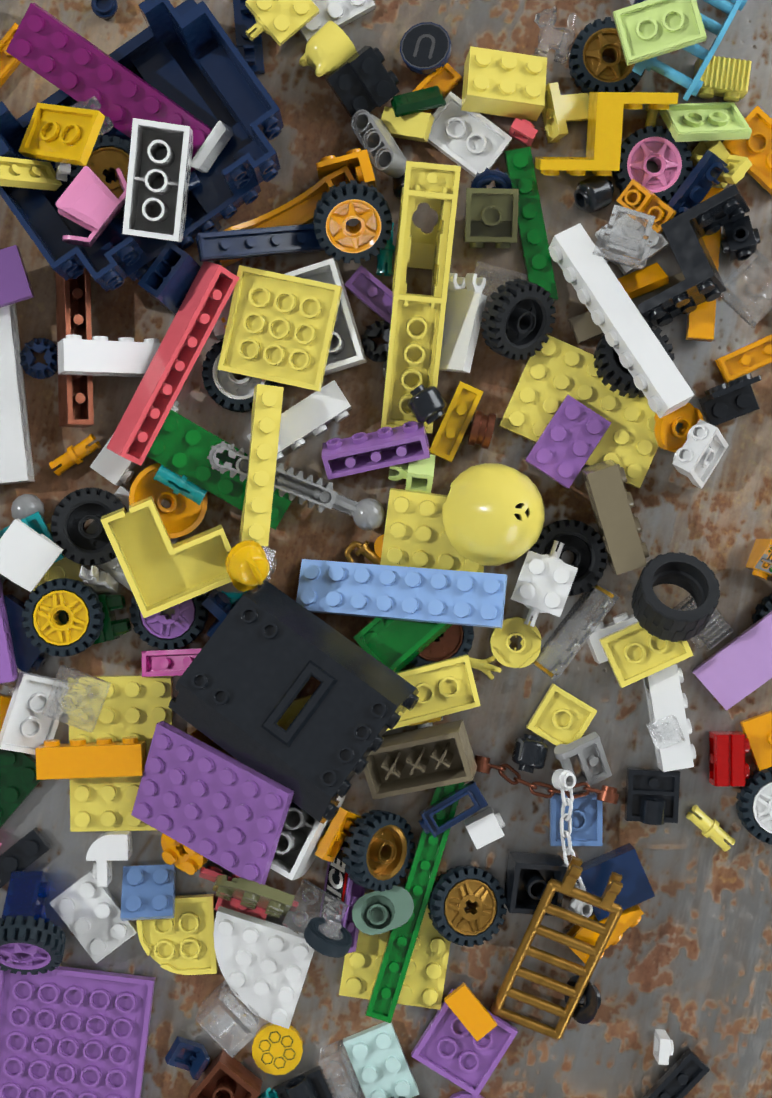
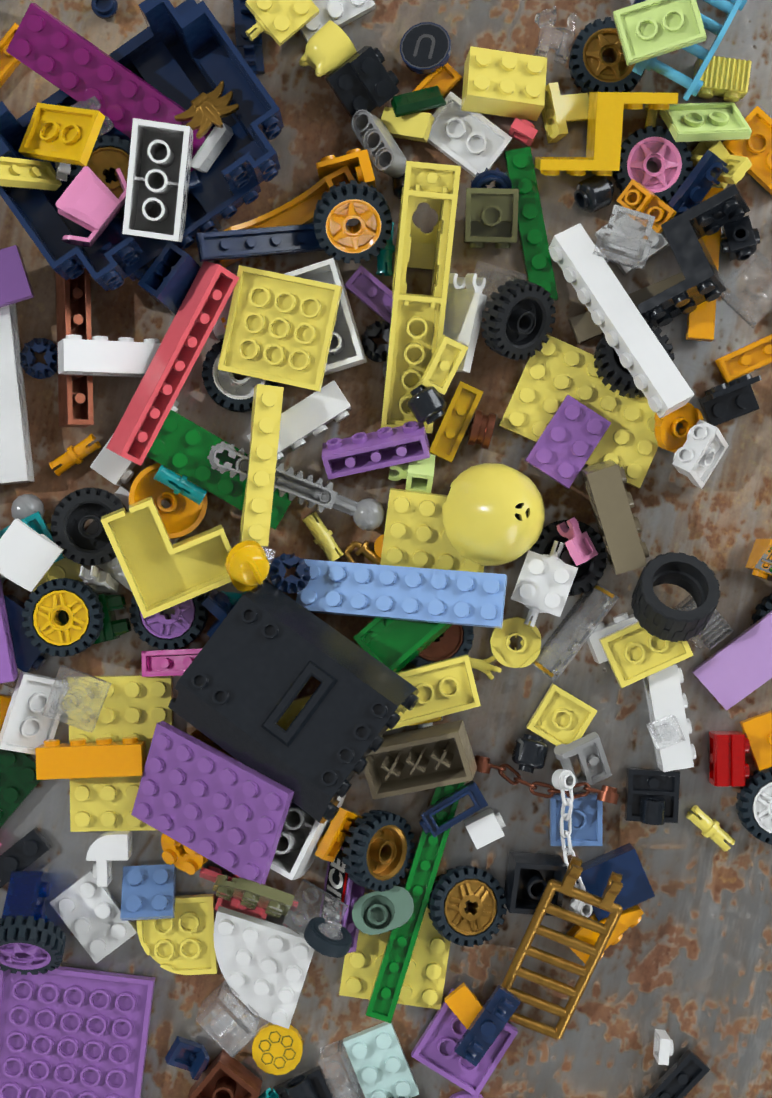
black piece [565,975,601,1024] -> none
light orange tile [618,262,669,299] -> none
none -> pearl gold piece [174,81,239,139]
none -> dark blue gear [269,553,311,593]
none -> light yellow pin [303,511,344,561]
none -> light yellow plate [420,335,468,395]
none -> dark blue plate [454,985,521,1067]
none -> bright pink plate [557,517,598,566]

